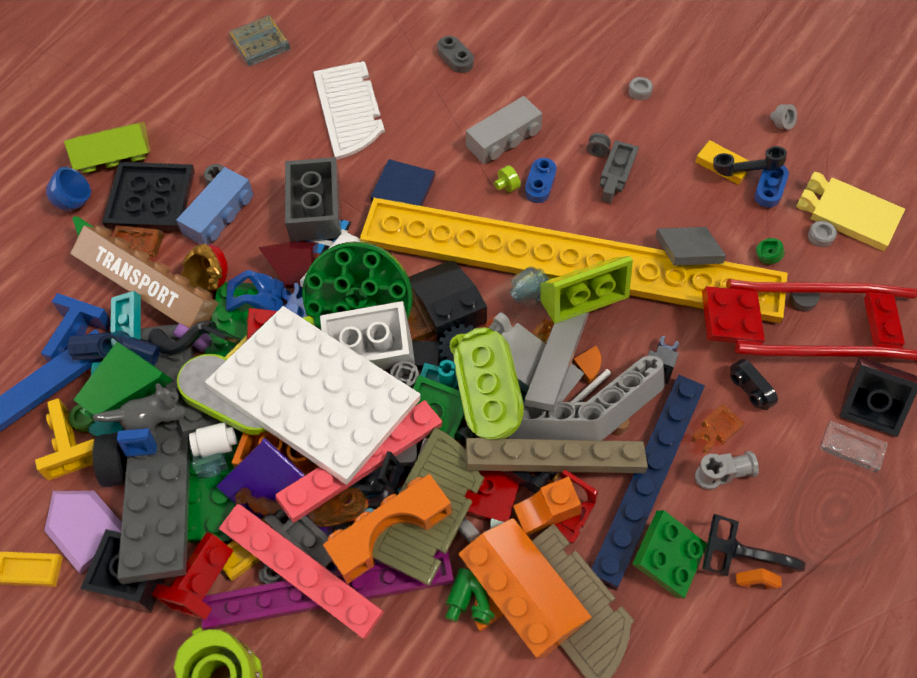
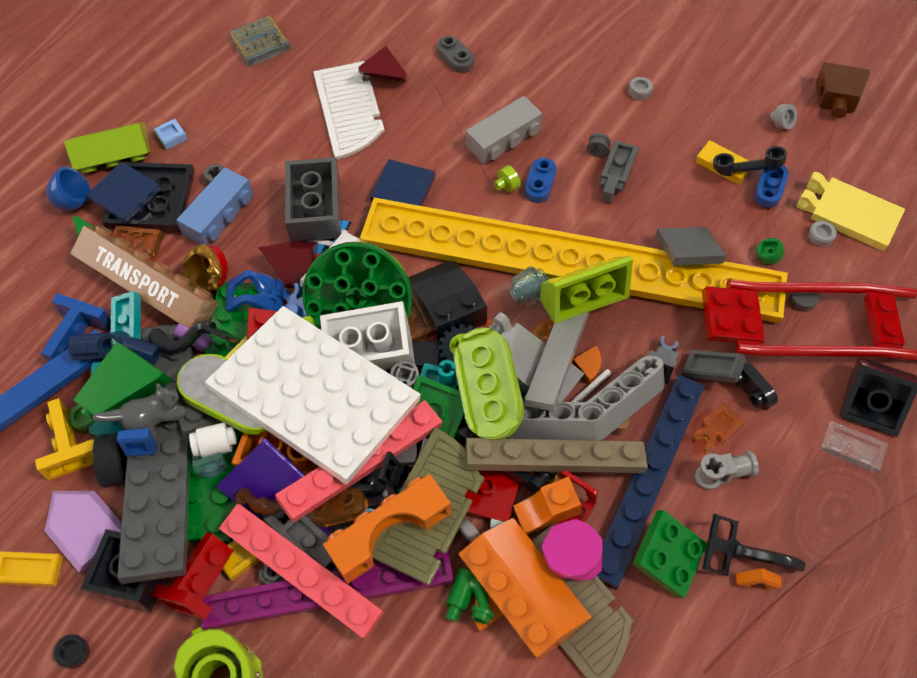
none -> black tile [54,634,90,669]
none -> dark blue tile [86,162,161,224]
none -> light blue tile [153,119,188,150]
none -> dark red slope [358,46,407,81]
none -> dark pink hat [541,519,603,581]
none -> dark grey tile [682,350,746,383]
none -> reddish brown torso [816,62,870,118]

